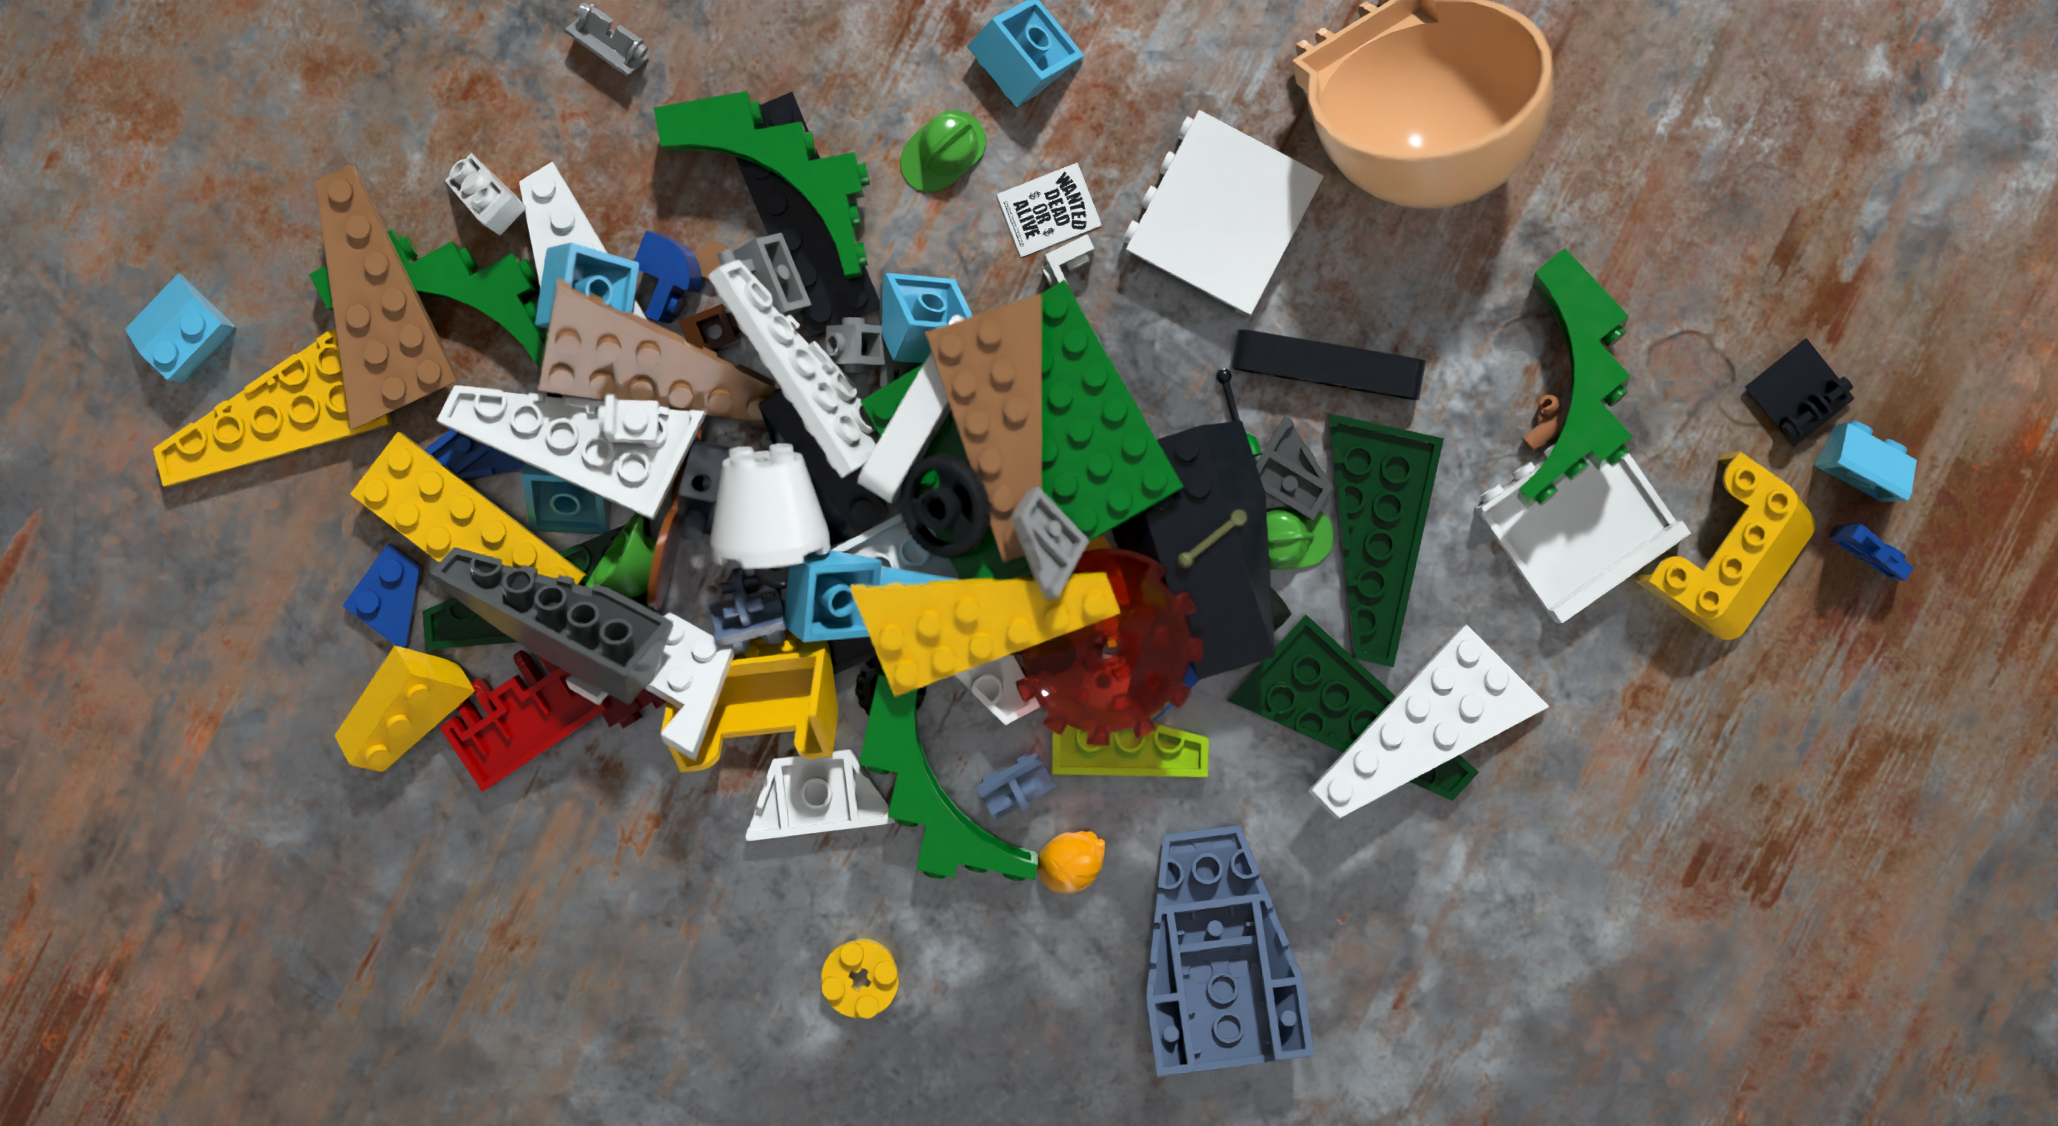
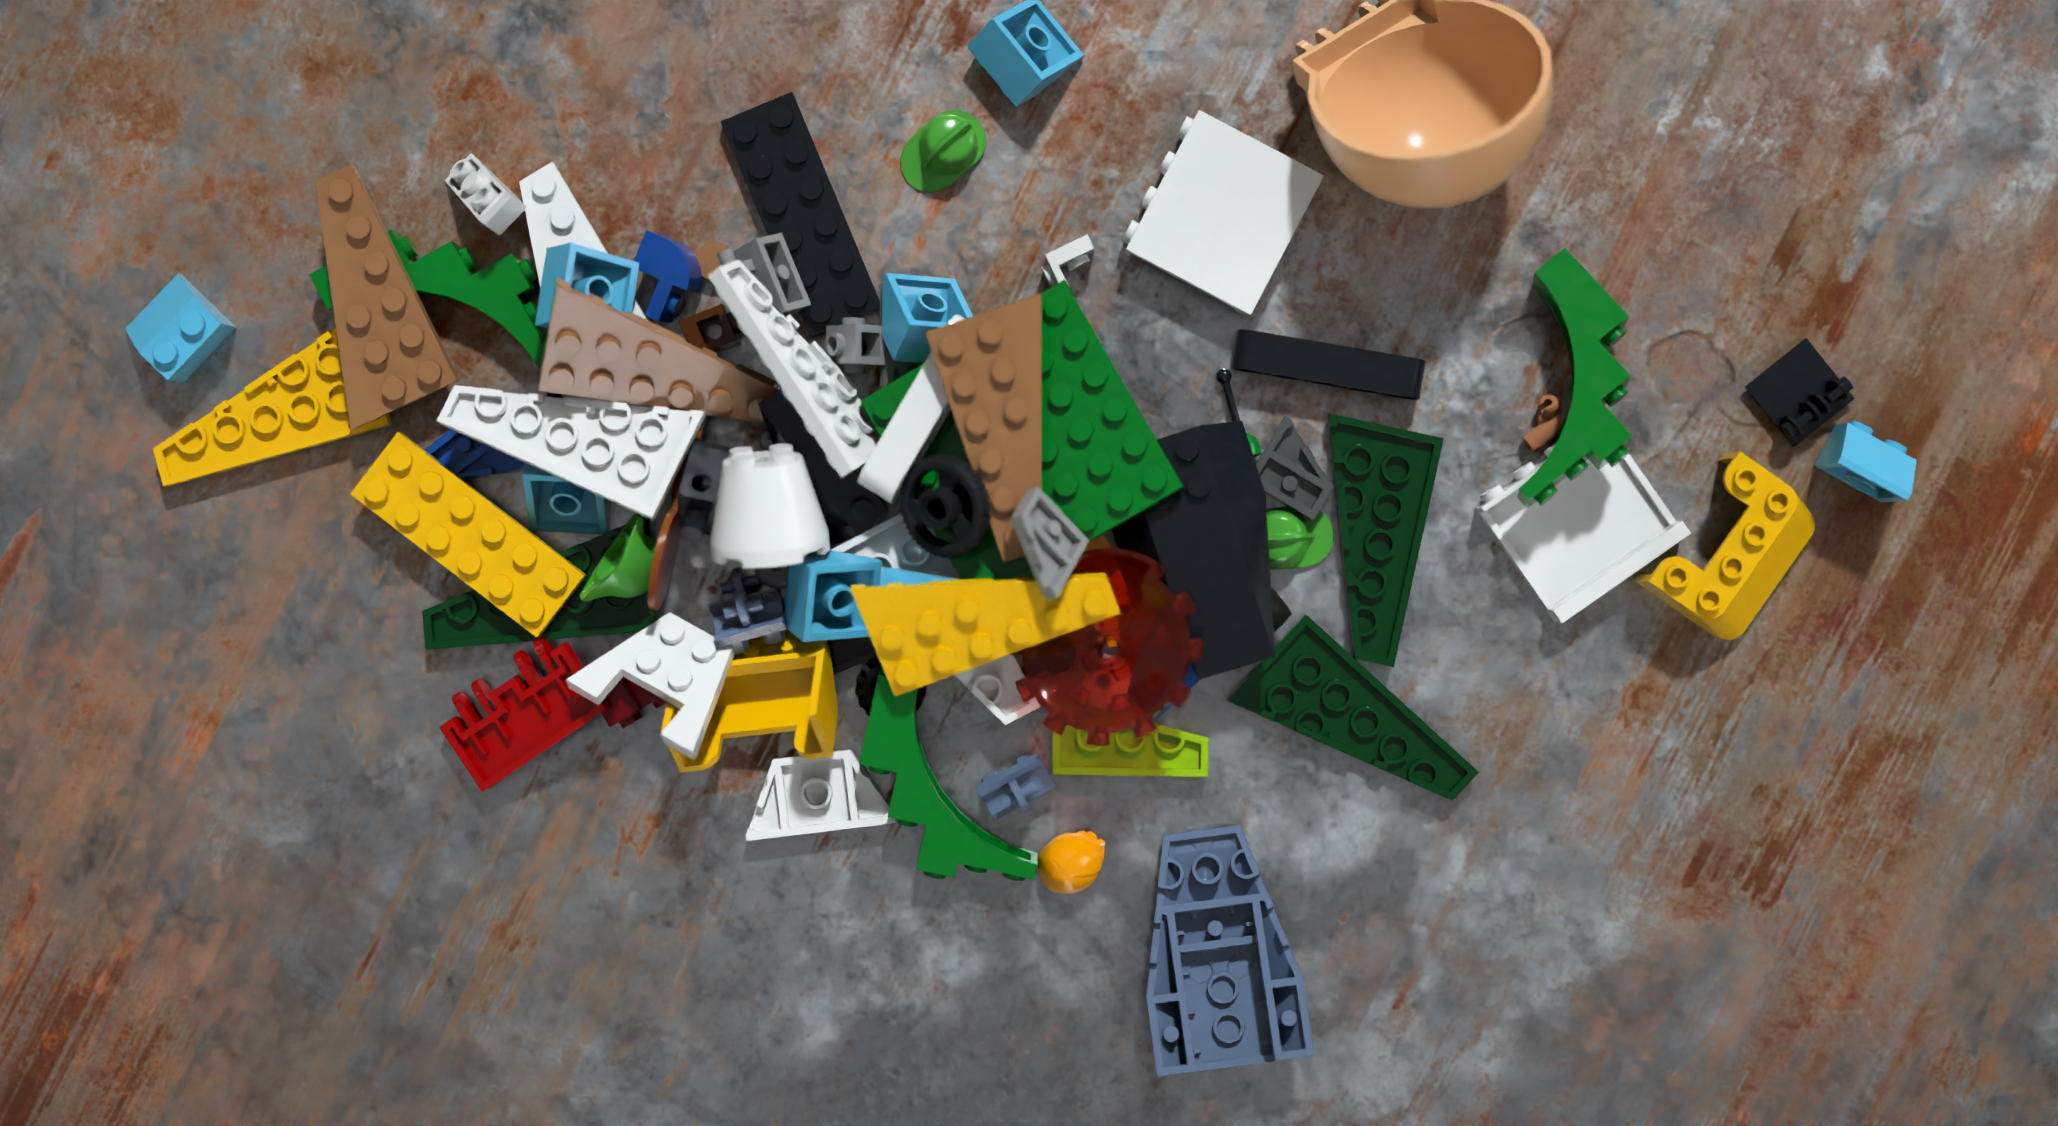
yellow wedge [334,645,475,772] -> none
blue wing [342,543,423,649] -> none
dark grey wedge [429,547,673,705] -> none
light grey hinge [564,2,649,77] -> none
white bracket [598,395,660,444] -> none
green arch [654,91,870,279] -> none
yellow plate [821,938,899,1019] -> none
white sticker [996,162,1102,257] -> none
olive hinge [1178,510,1247,568] -> none
white wing [1308,624,1549,819] -> none
blue wing [1828,522,1914,581] -> none

